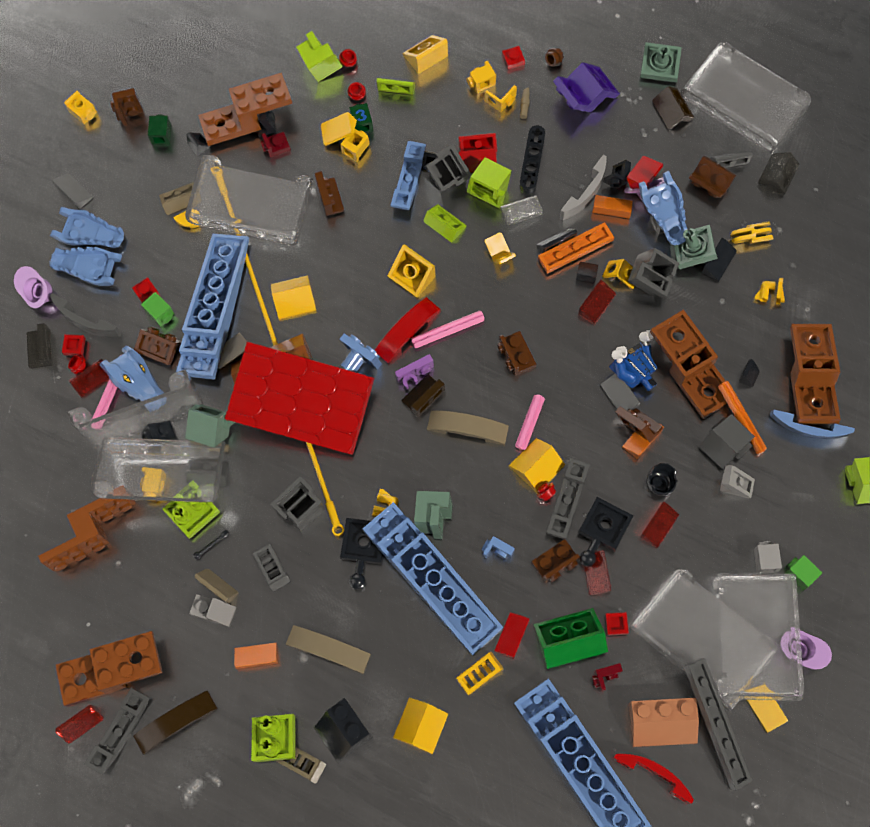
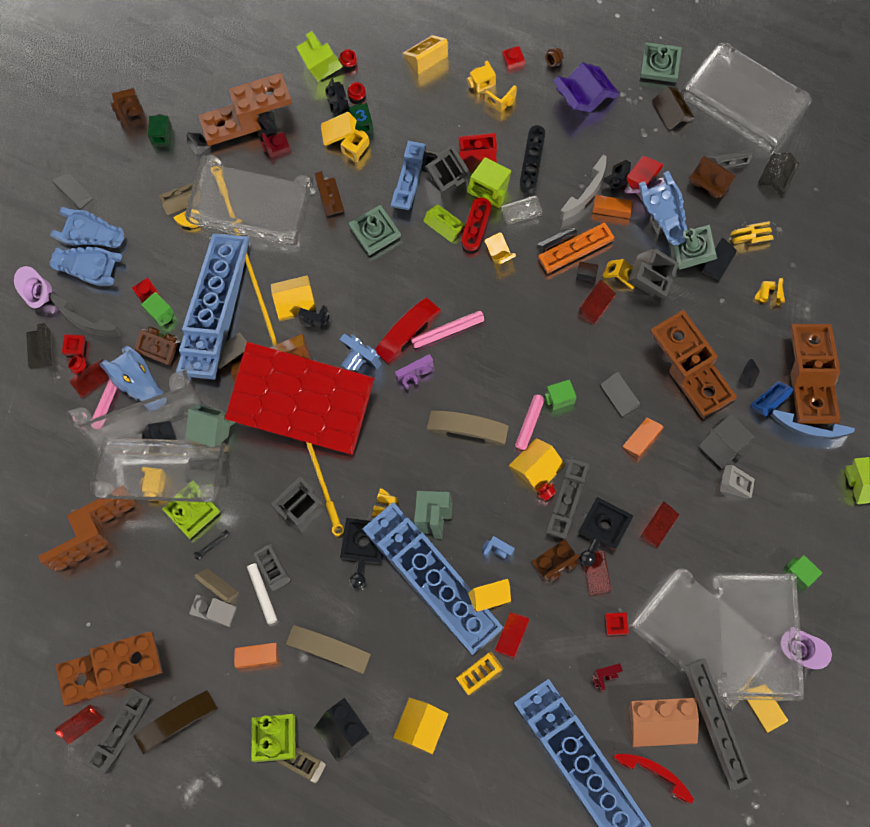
yellow brick [64,91,97,125] -> none
lime slope [377,78,415,95] -> none
yellow slope [387,244,436,297] -> none
dark brown panel [401,374,445,417] -> none
reddish brown bracket [497,331,537,376] -> none
dark tan piece [520,87,530,119] -> none
green slope [533,608,608,669] -> none
blue torso [609,330,657,391] -> none
reddish brown bracket [615,406,663,442] -> none
black hair [647,463,678,496] -> none
orange axle [718,381,767,454] -> none
light grey brick [754,541,782,574] -> none
none -> white piece [247,563,277,624]
none -> black bracket [298,305,330,329]
none -> black hinge [325,78,350,118]
none -> sand green plate [348,205,401,255]
none -> red plate [462,197,491,251]
none -> yellow slope [468,579,511,612]
none -> bright green brick [544,379,577,410]
none -> blue plate [750,381,794,416]

